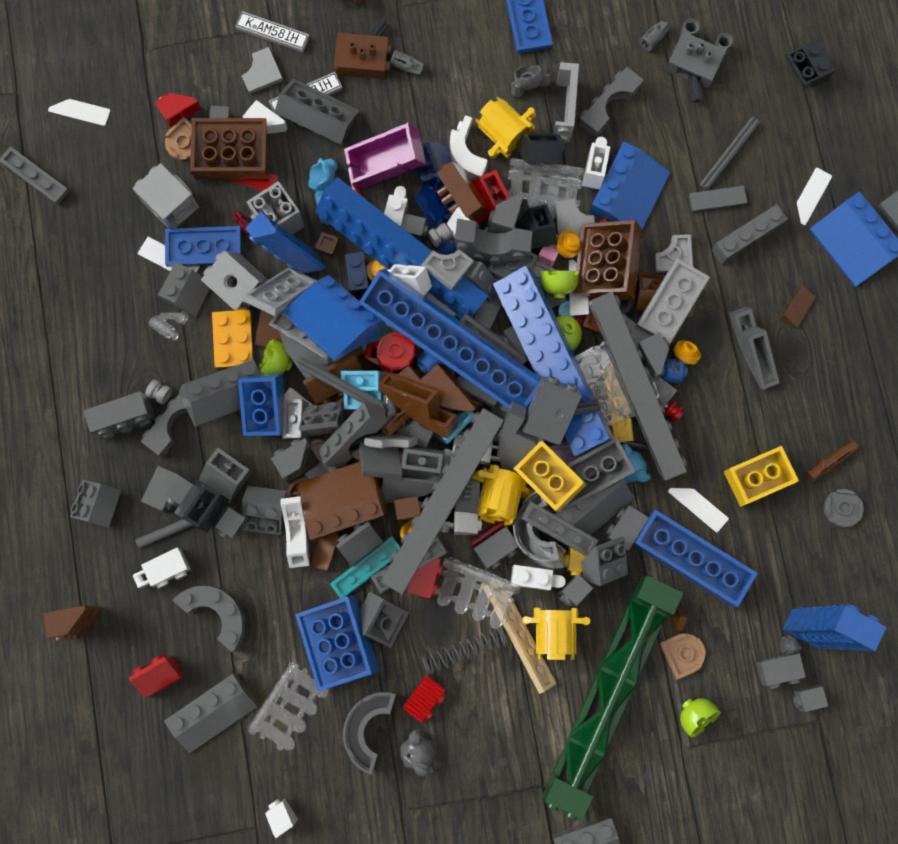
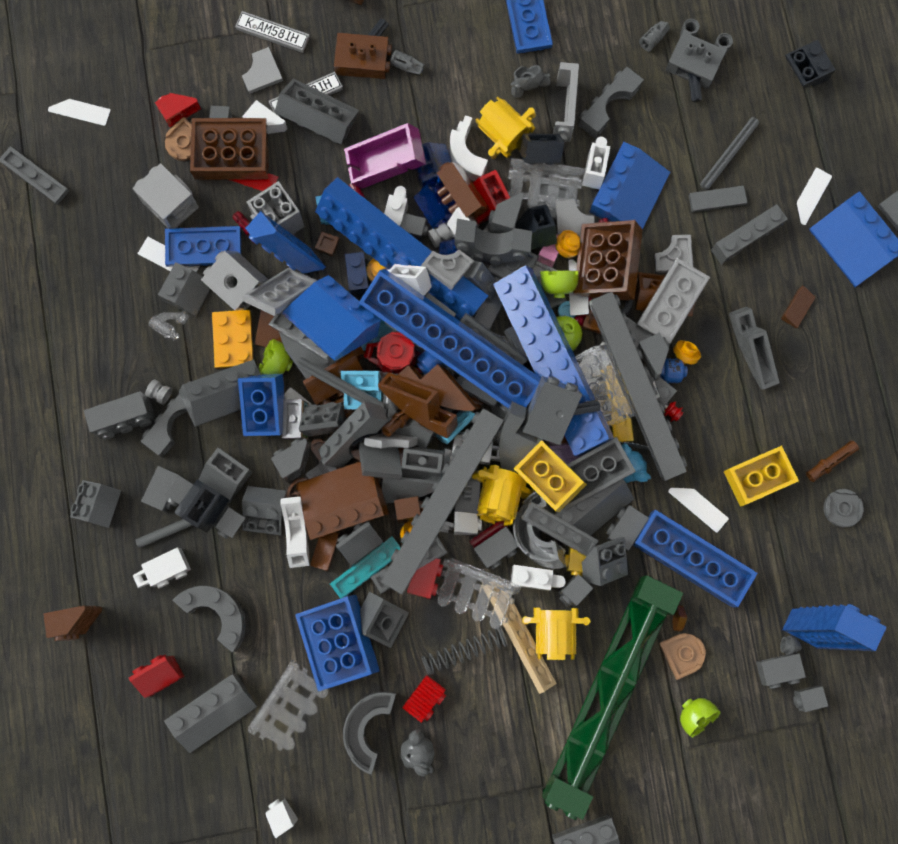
dark azure hair [309,158,338,198] -> none

